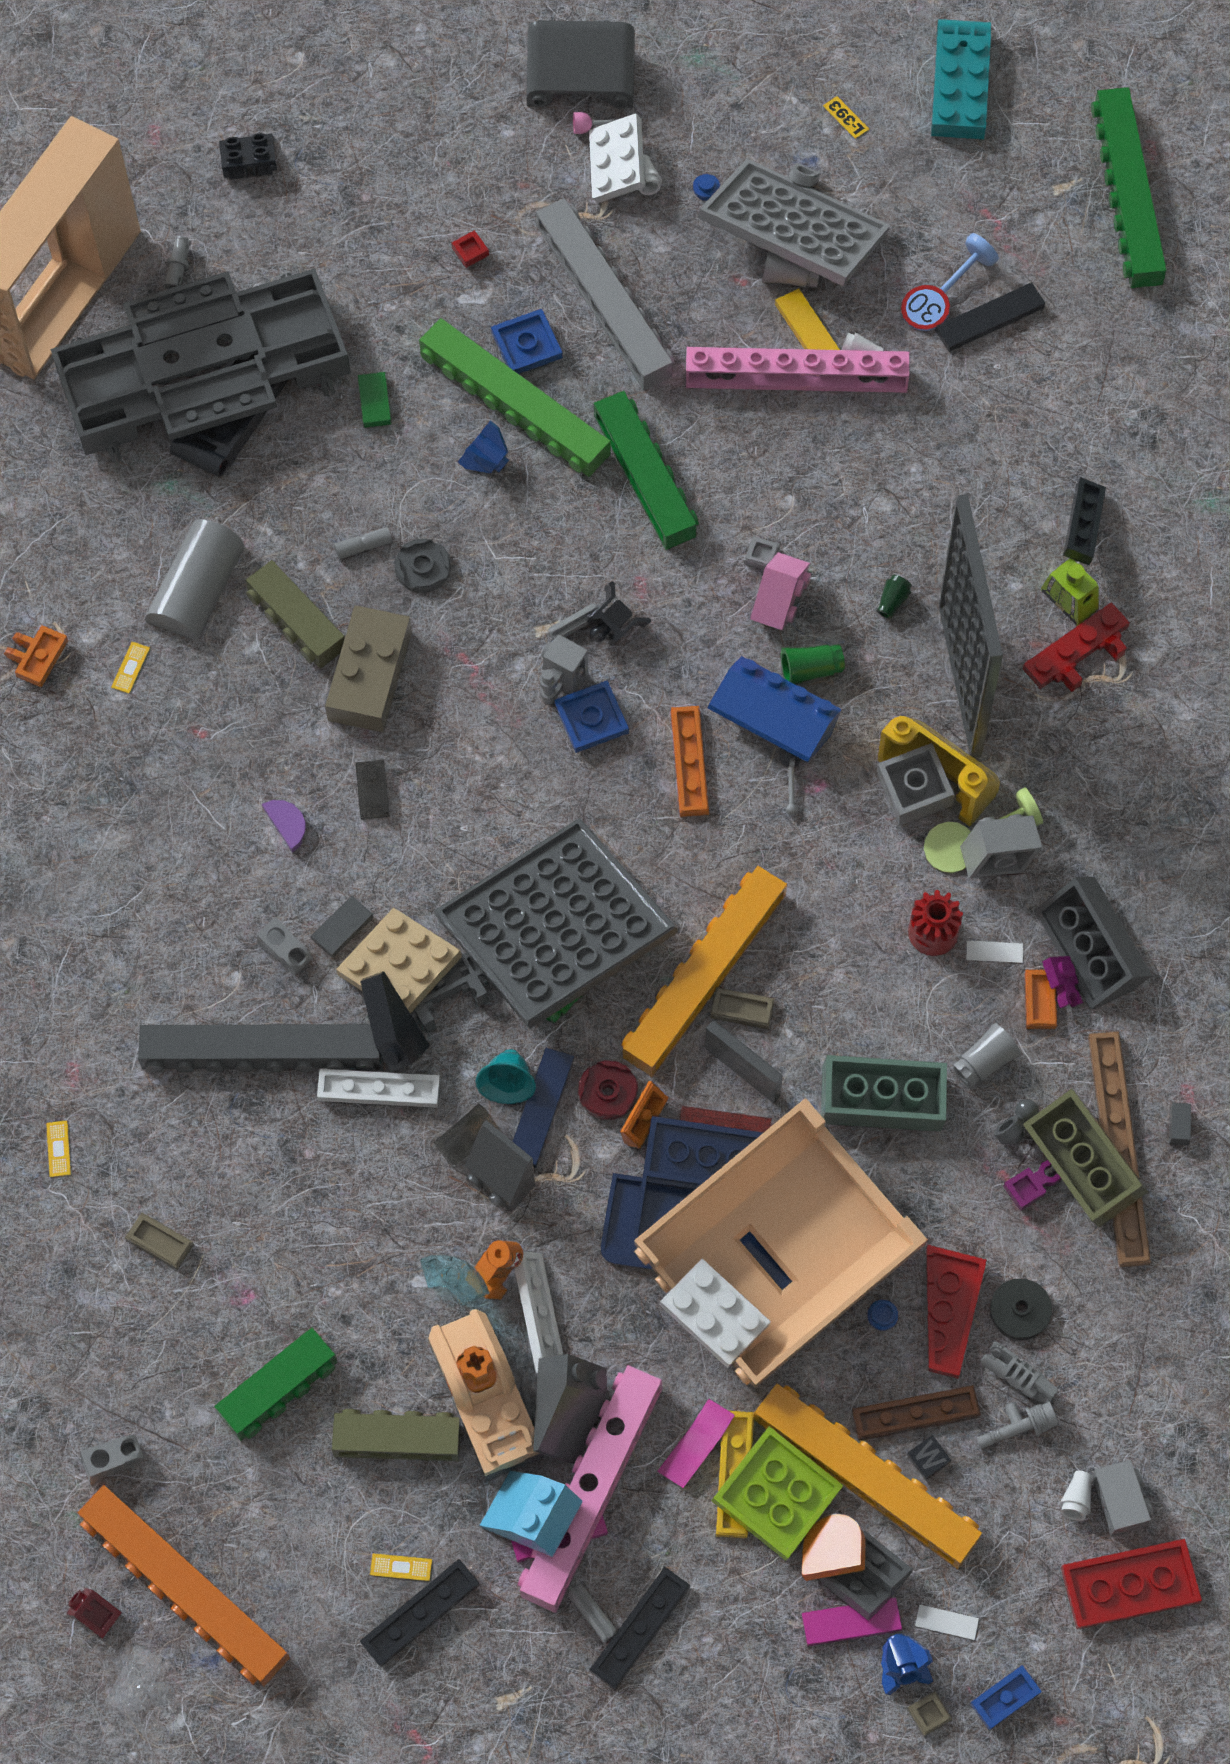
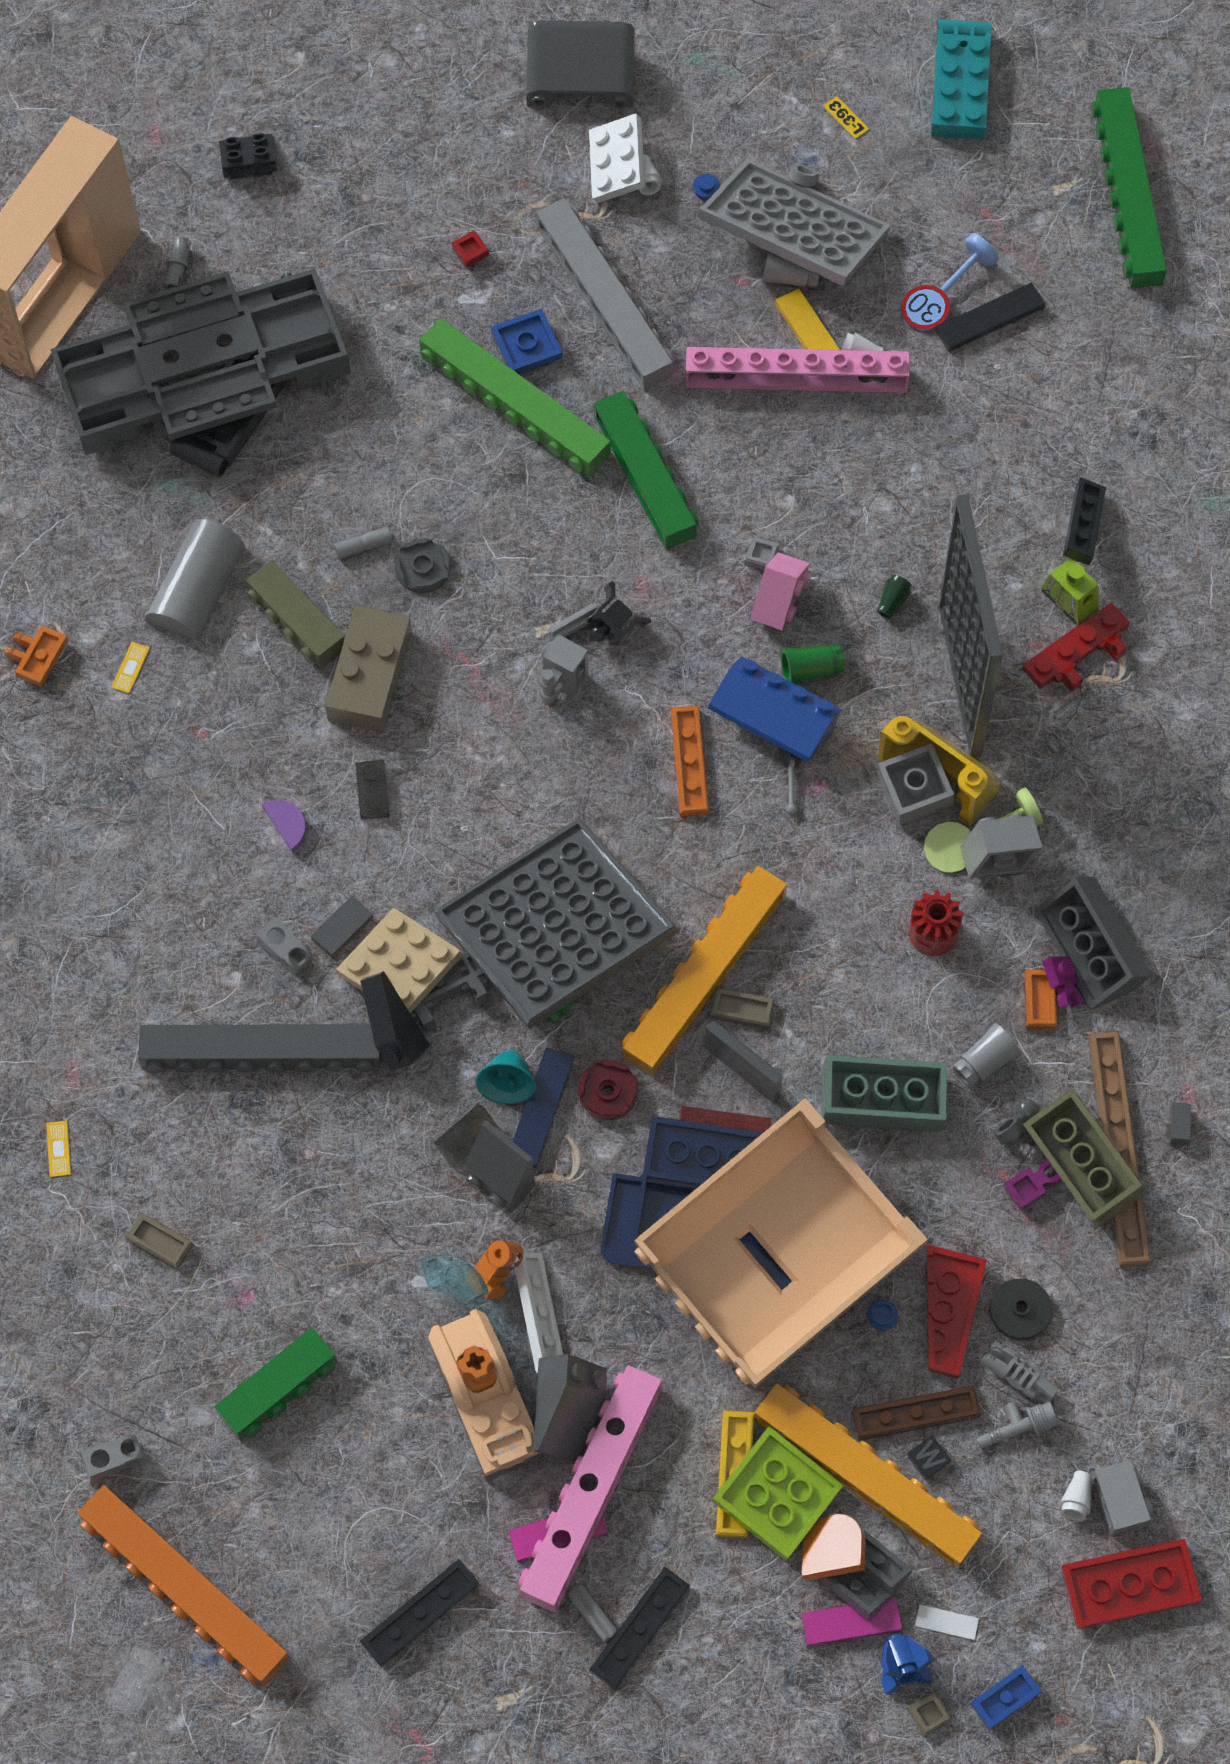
dark red bracket [66,1588,122,1639] -> none
white plate [317,1069,440,1108] -> none
olive brick [332,1409,461,1462] -> none
green tile [358,372,391,428] -> none
yellow sticker [370,1553,432,1581] -> none
blue brick [458,420,509,473] -> none
medium azure slope [479,1471,583,1557] -> none
blue plate [554,680,629,753] -> none
bright pink hinge [573,112,616,134] -> none
orange slope [620,1081,669,1148] -> none
dark pink sticker [657,1399,735,1488] -> none
white plate [659,1259,771,1368] -> none
white sticker [966,941,1023,963] -> none

